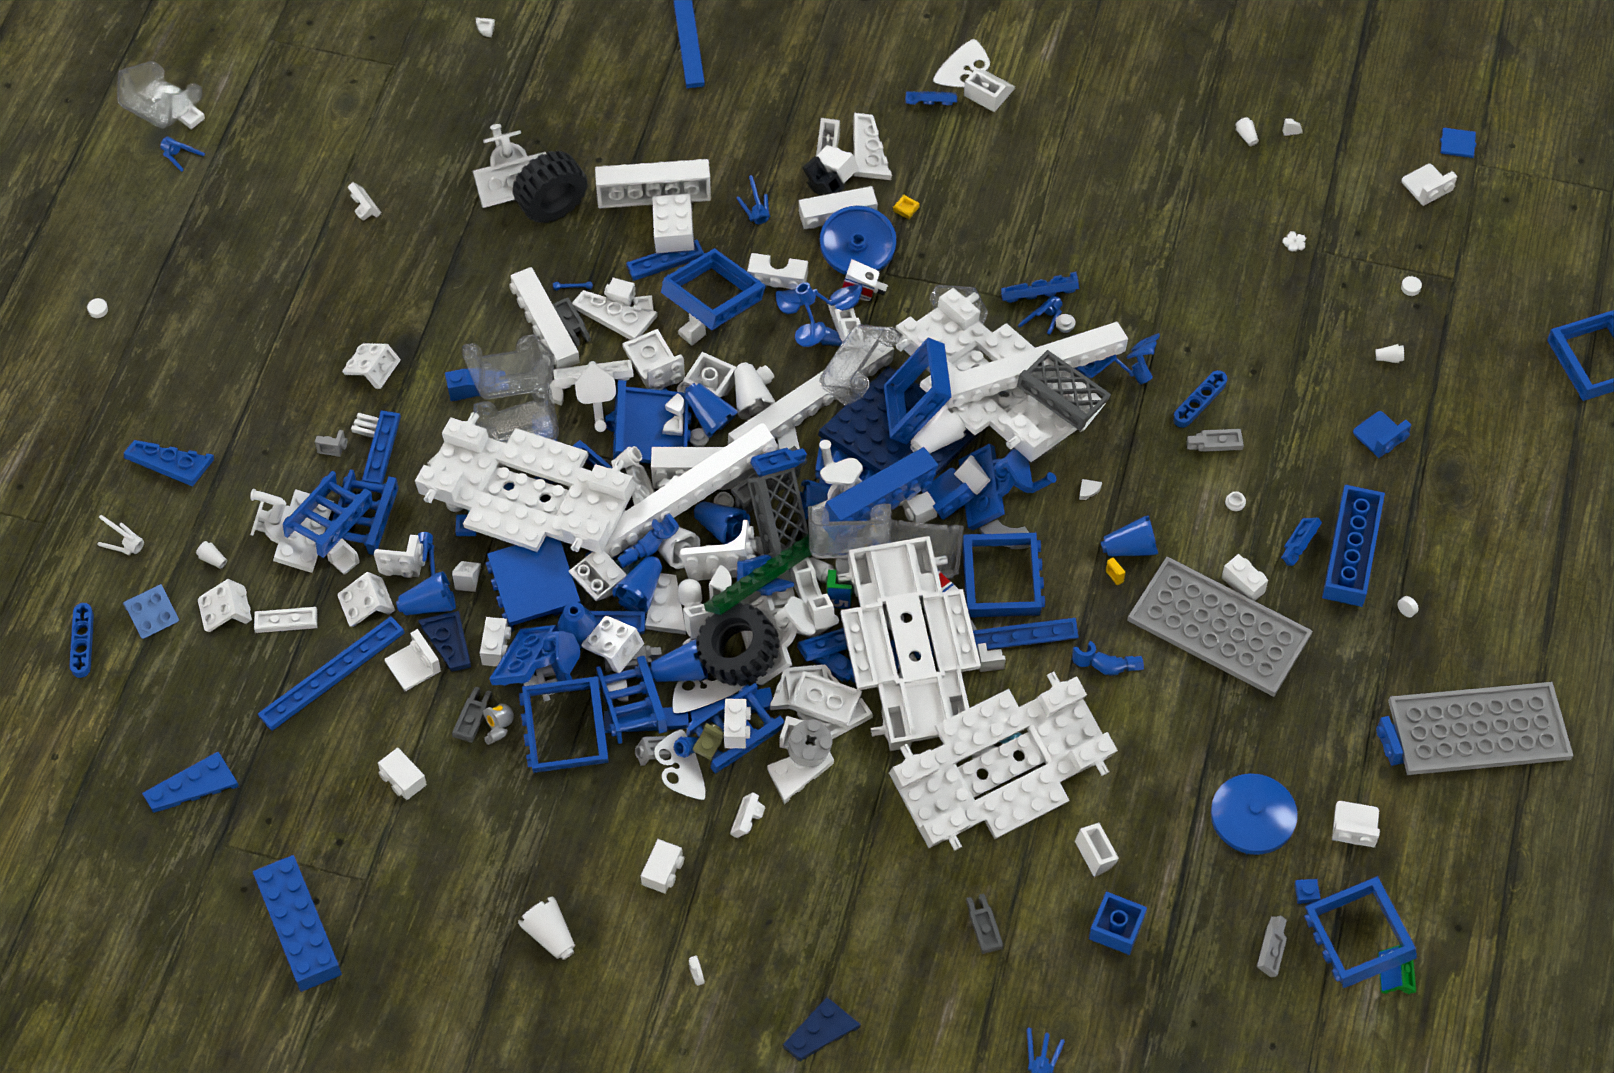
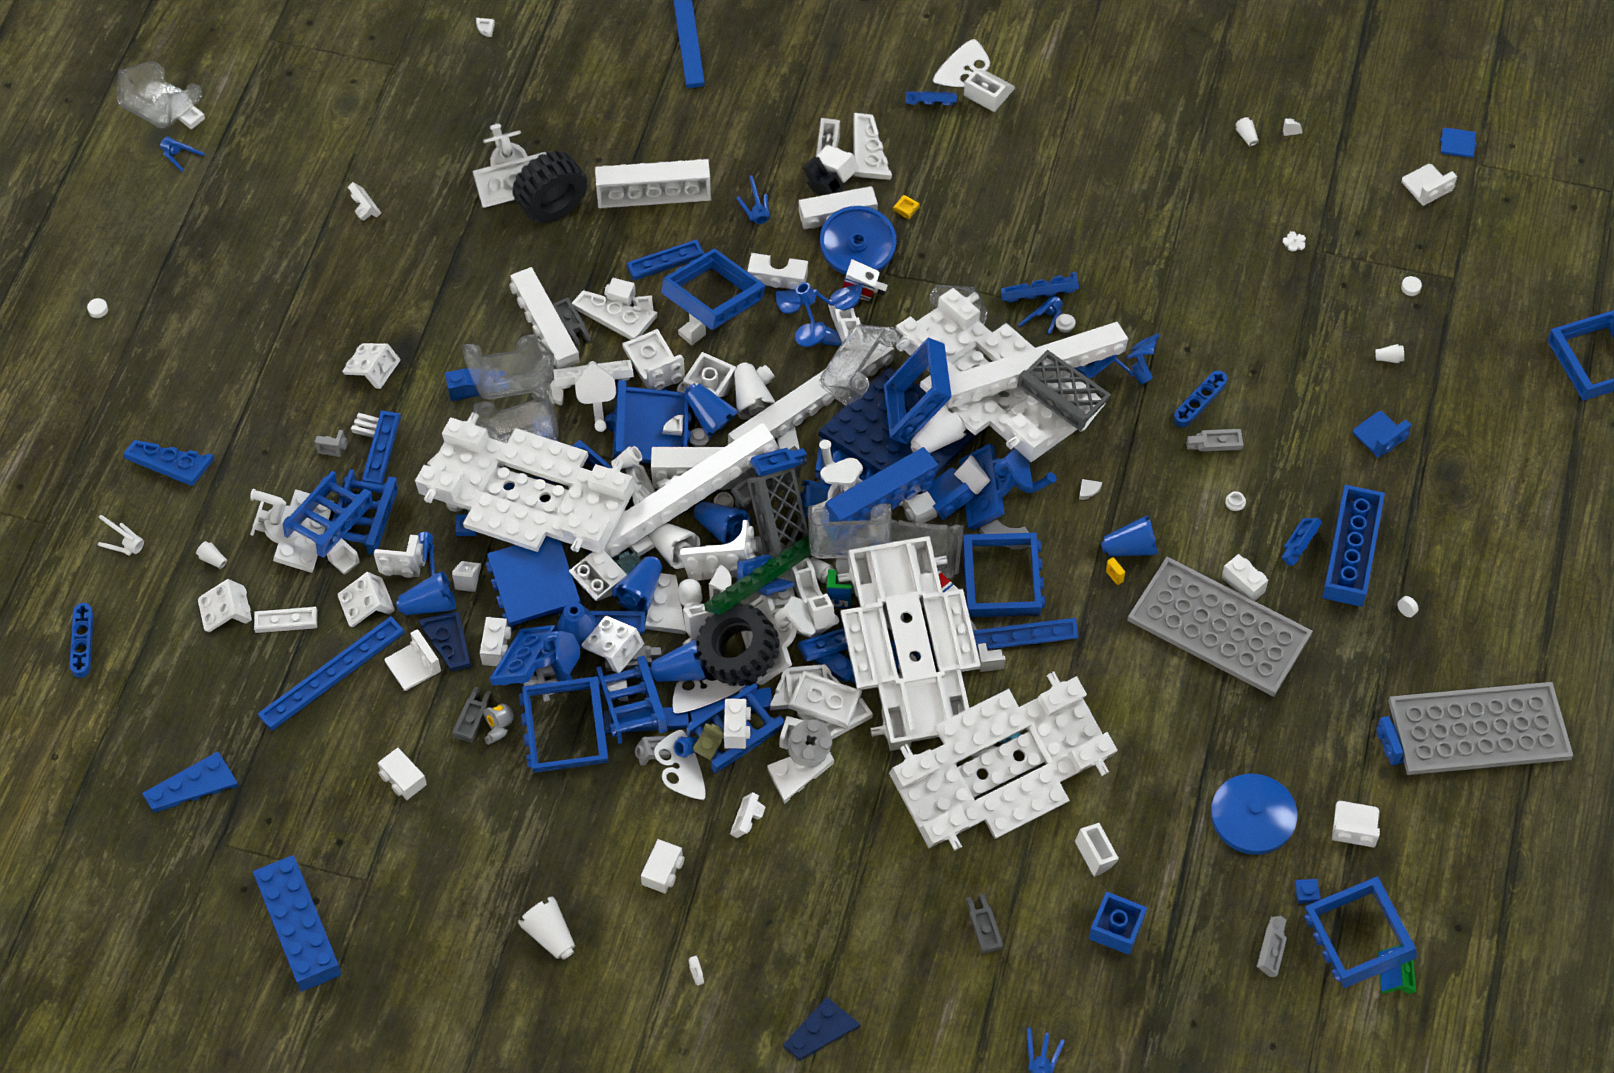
medium blue bracket [123,584,179,638] -> none
blue hinge [553,282,593,290] -> none
blue piece [618,513,679,568] -> none
white brick [653,194,694,253] -> none
white tile [665,393,685,417] -> none
blue piece [1072,641,1144,676] -> none

